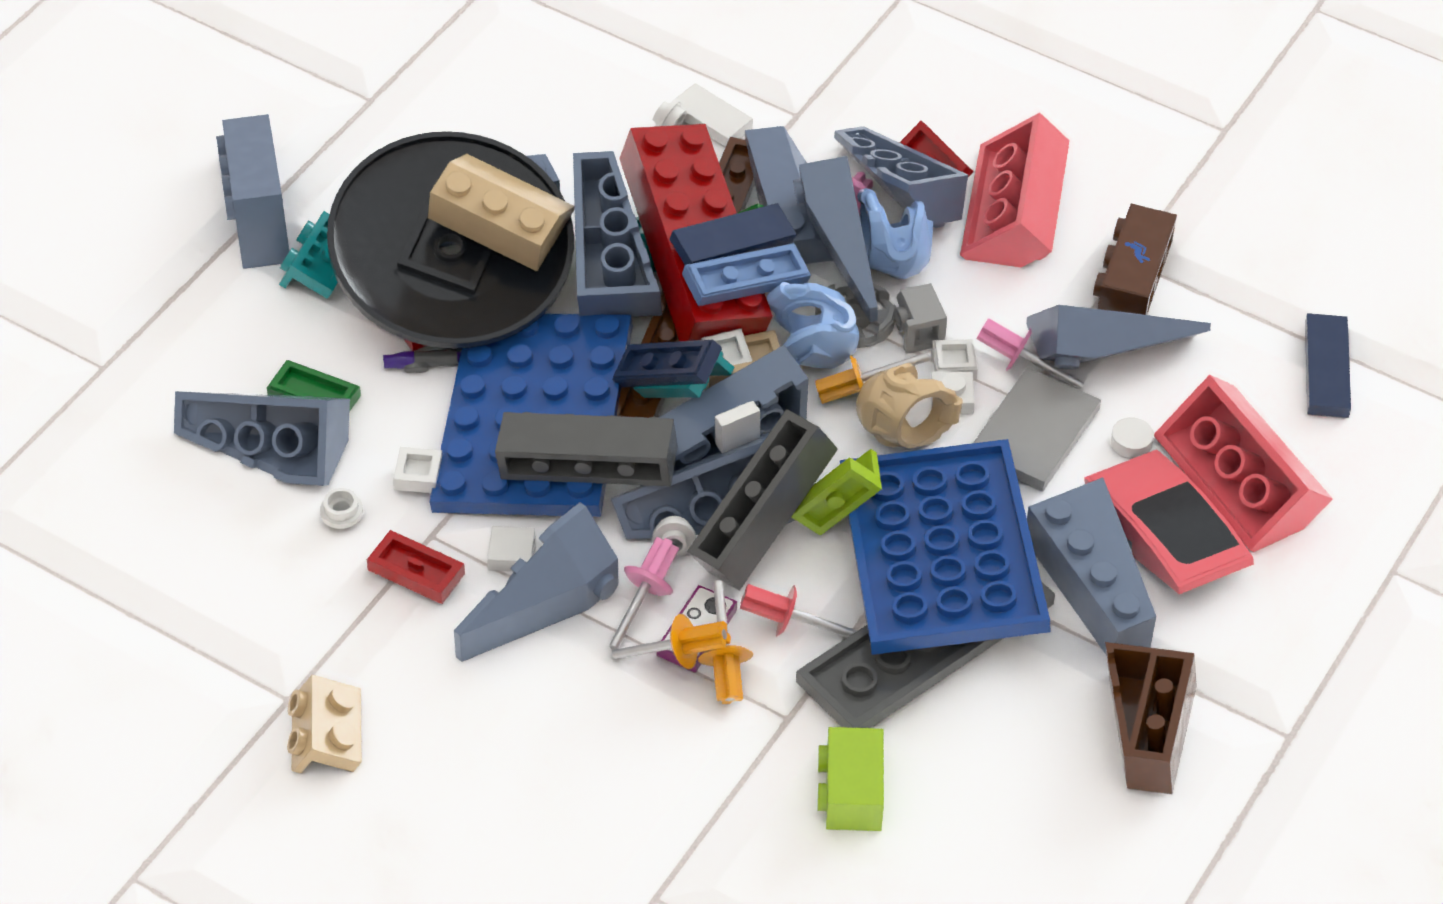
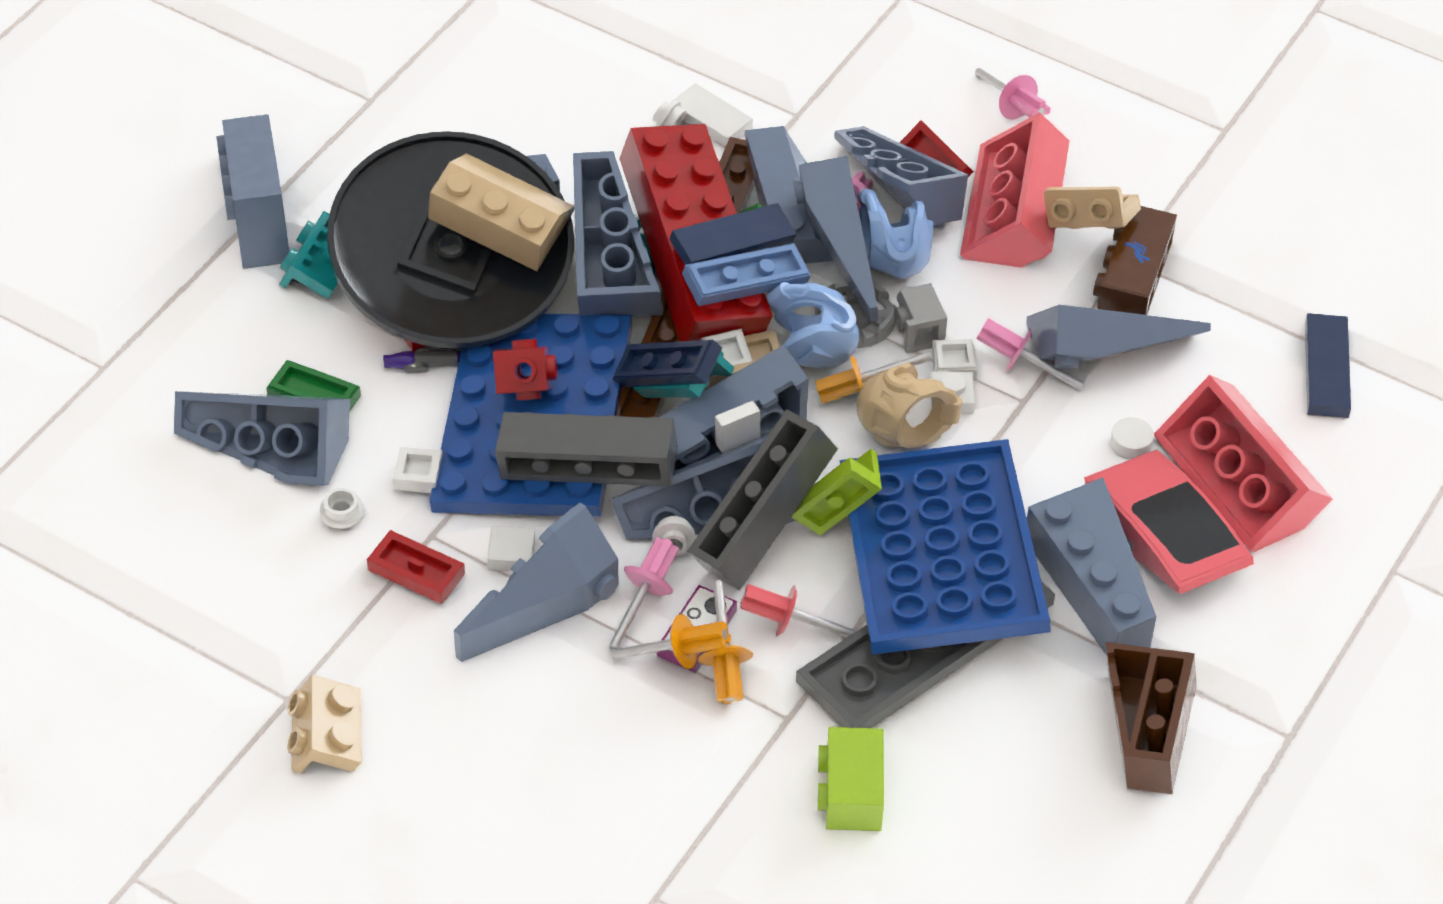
light grey tile [973,367,1101,491] -> none
none -> red brick [493,339,558,400]
none -> bright pink piece [975,67,1051,120]
none -> tan bracket [1043,186,1141,229]

